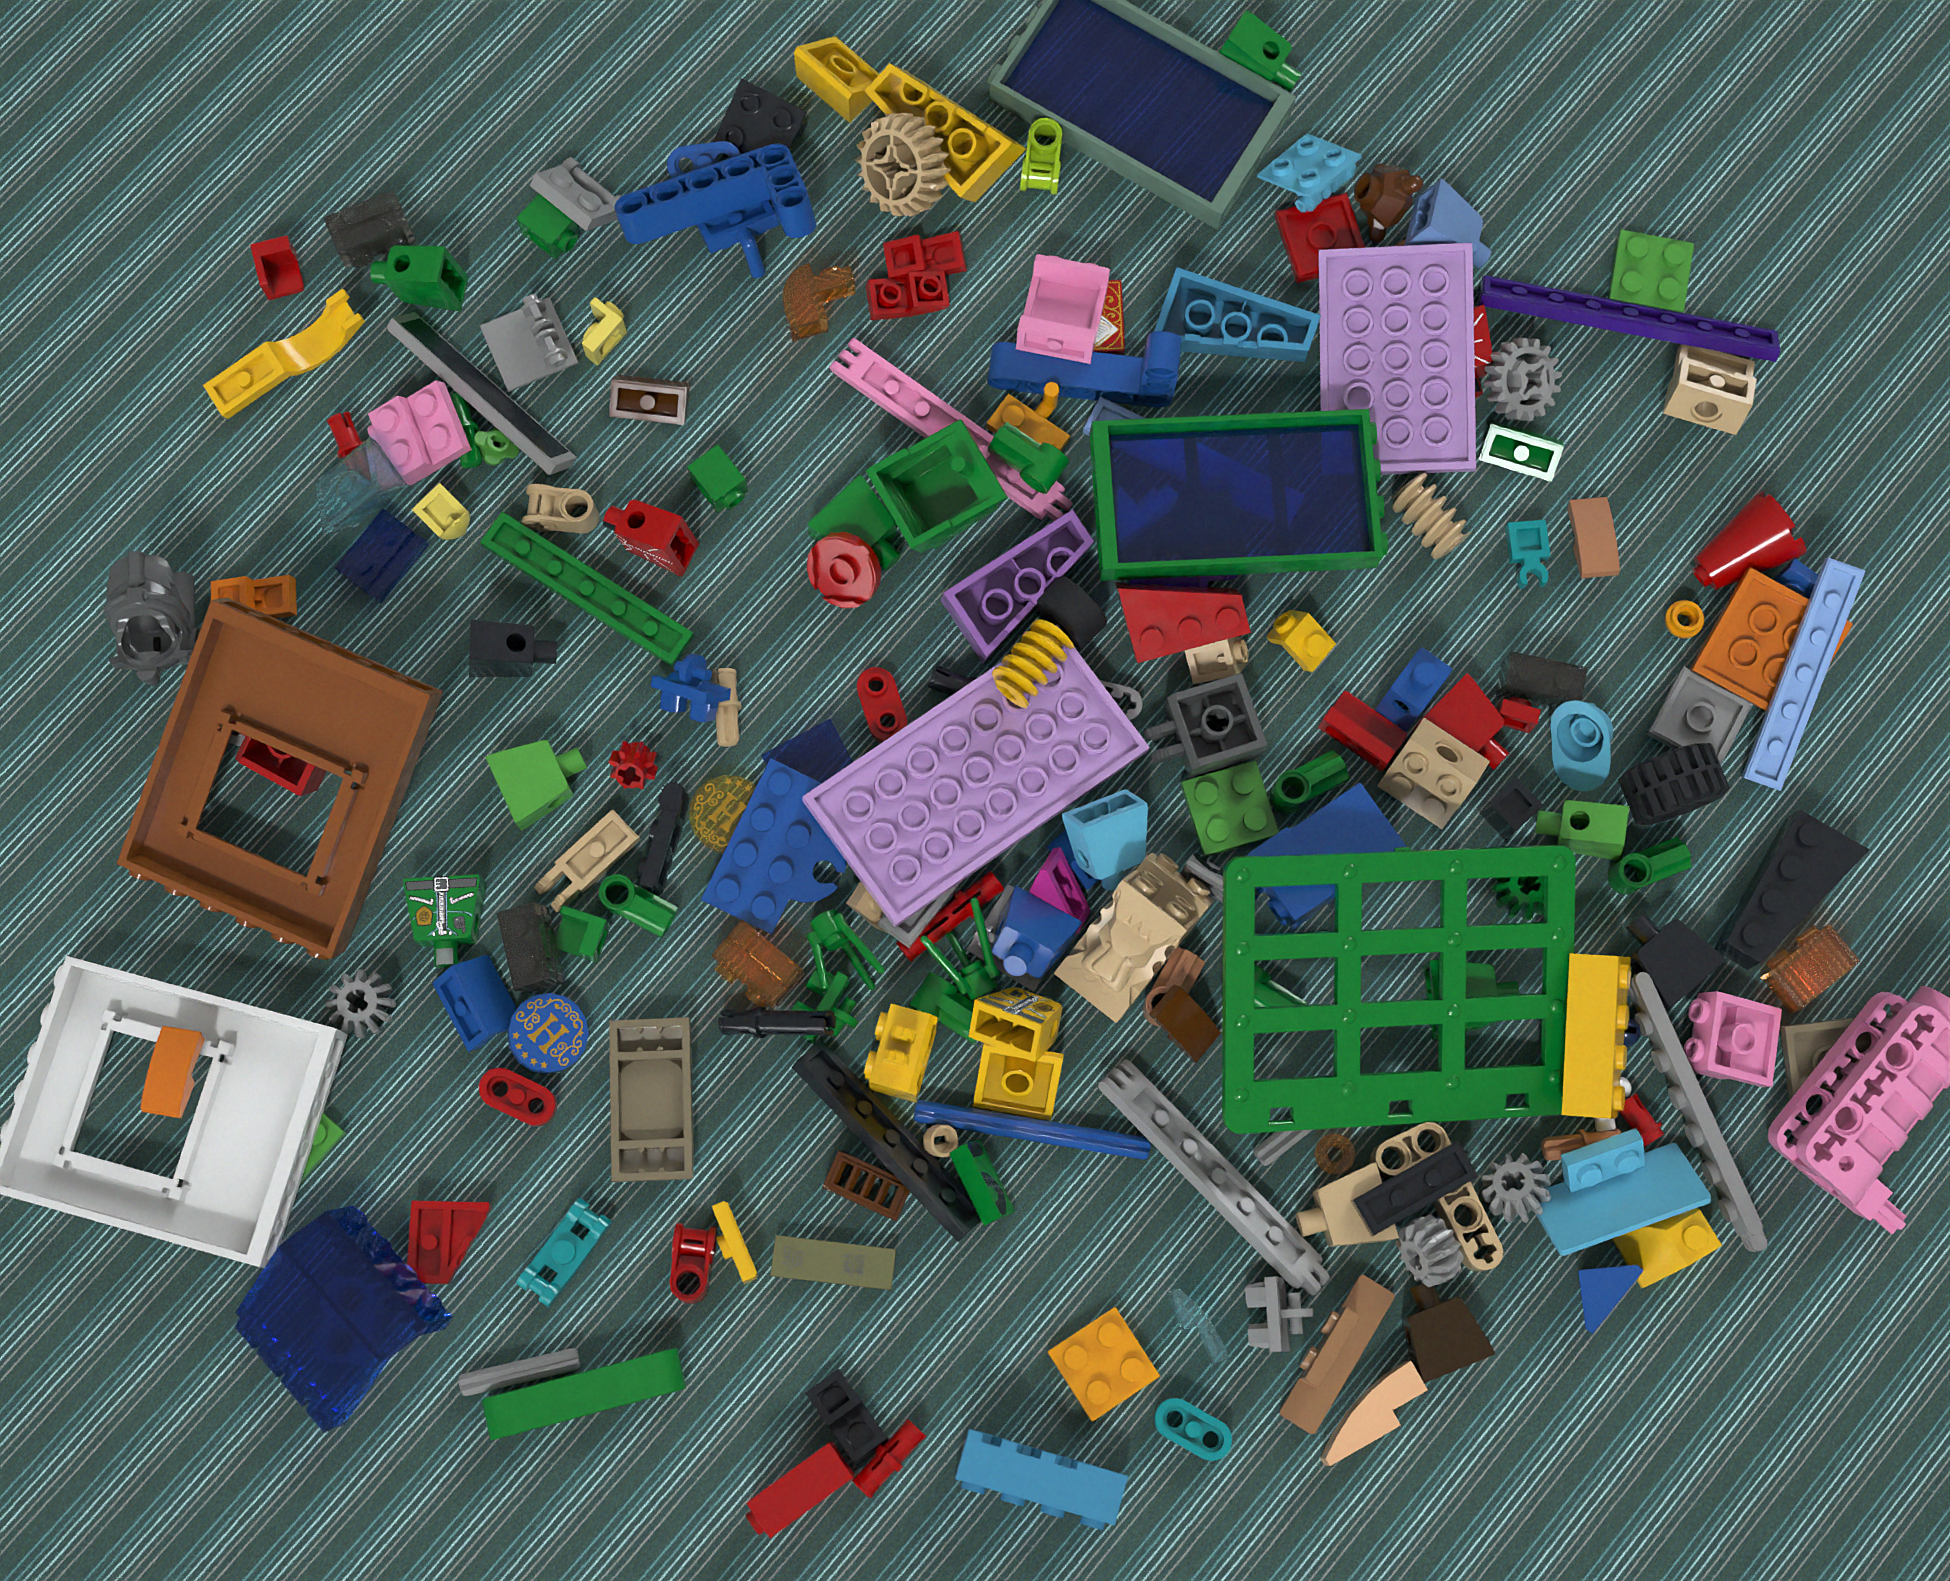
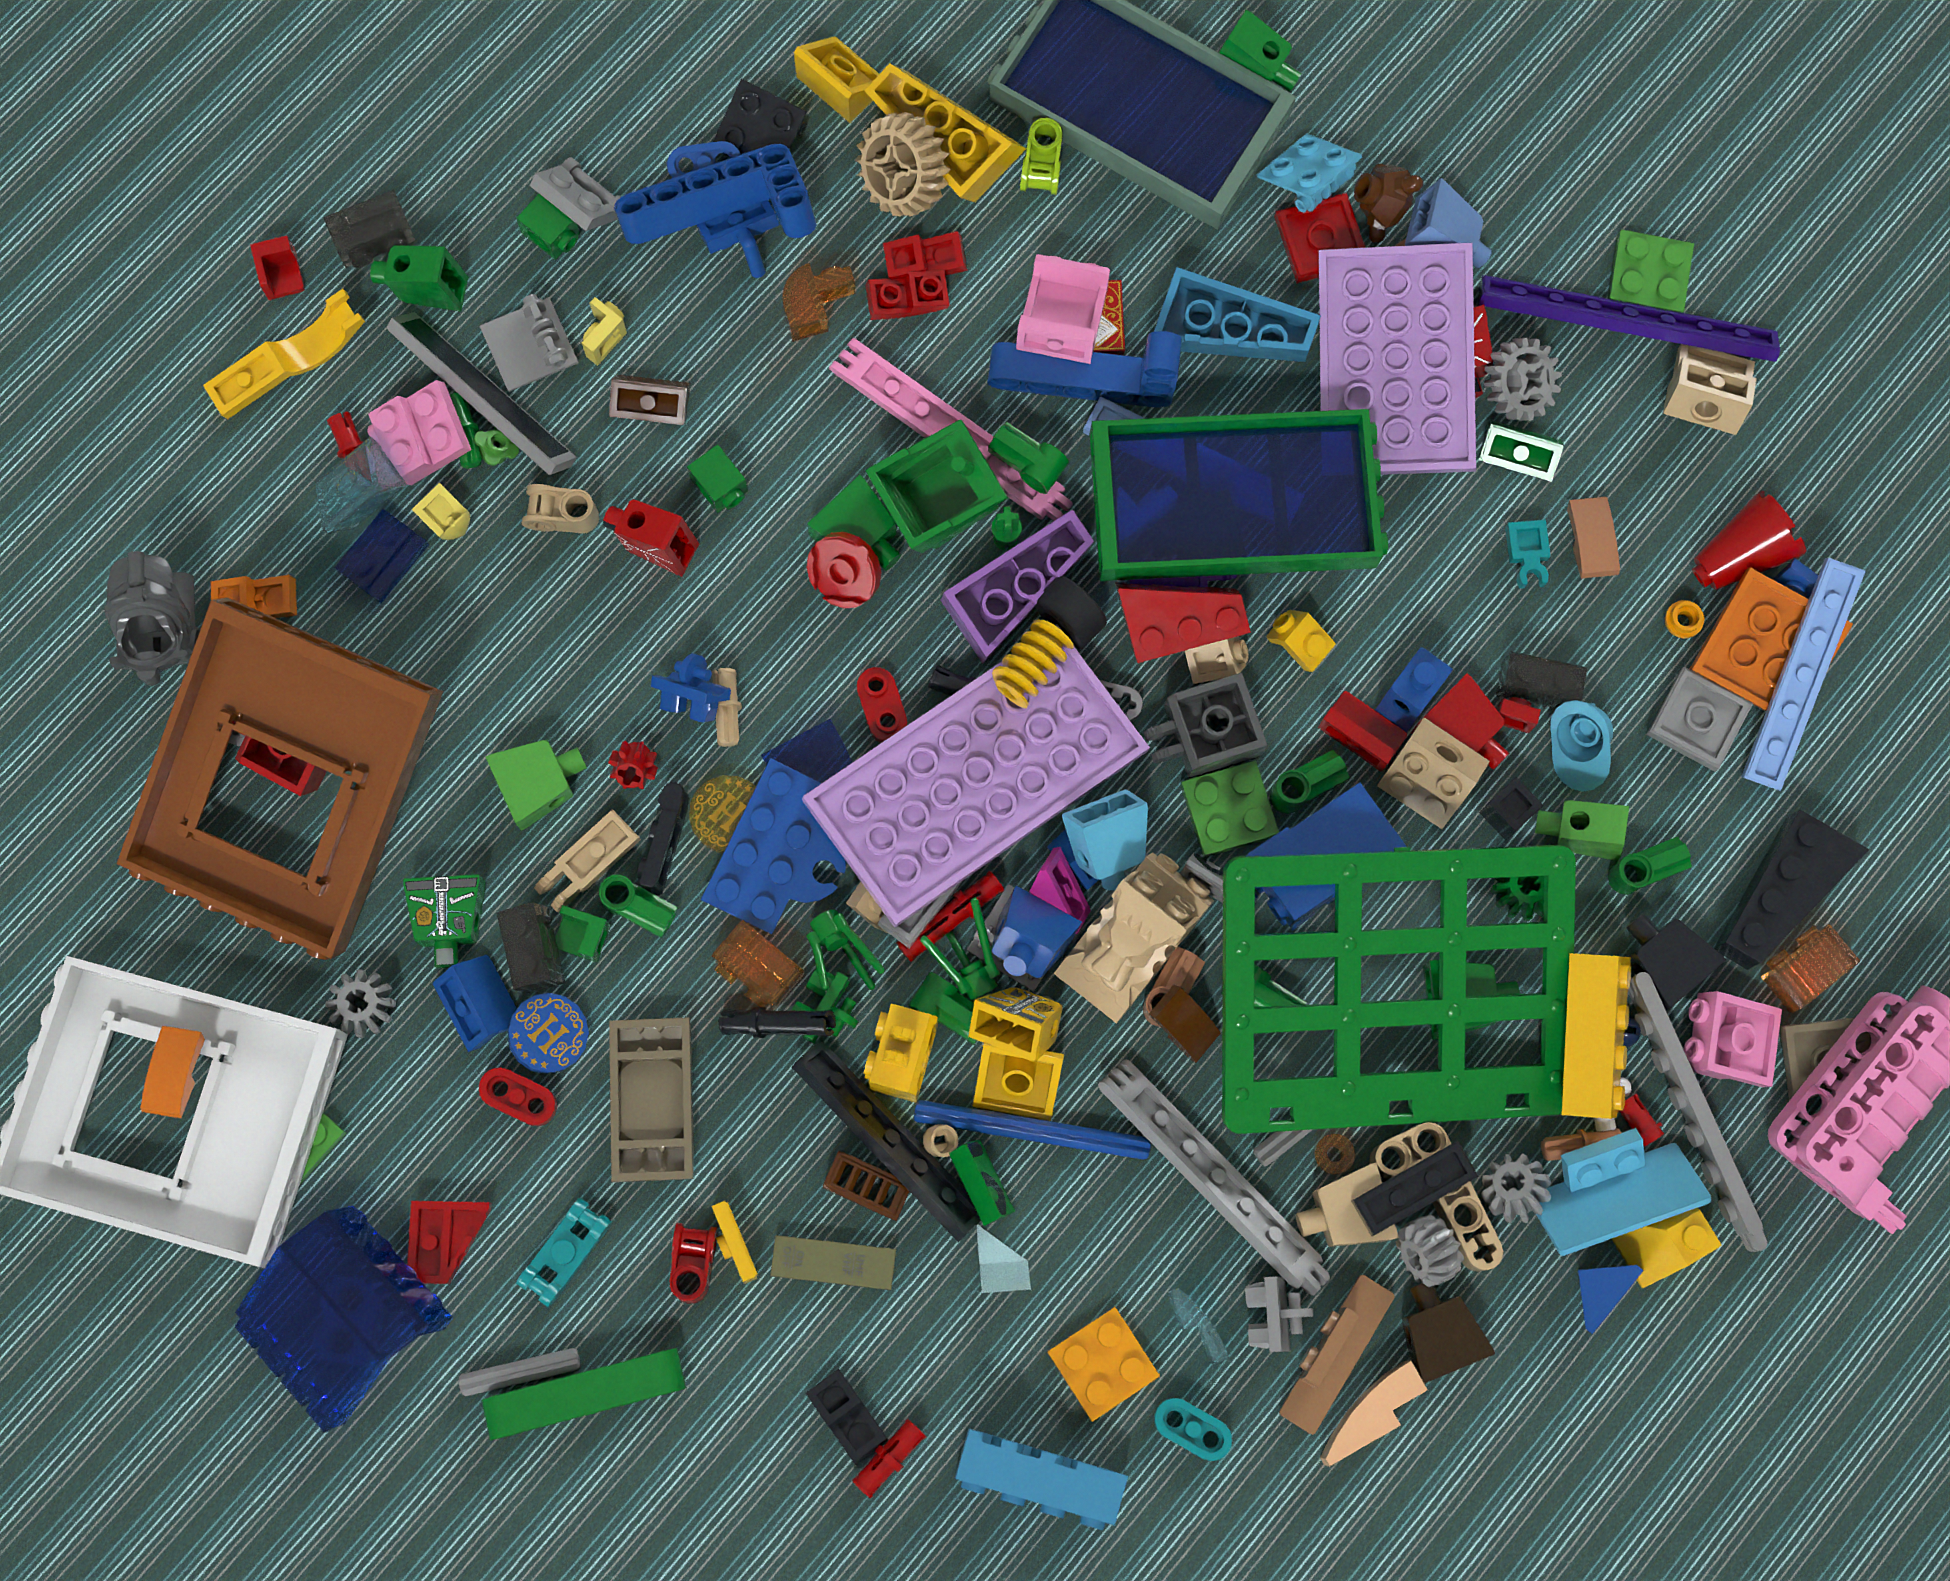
black torso [469,620,557,677] -> none
green plate [480,512,695,668] -> none
red brick [745,1441,855,1538] -> none
light orange plate [986,382,1070,452] -> none
tan piece [1392,473,1472,559] -> none
black tyre [1618,743,1730,825] -> none
none -> clear light blue sticker [977,1225,1031,1293]
none -> green axle [991,506,1022,551]

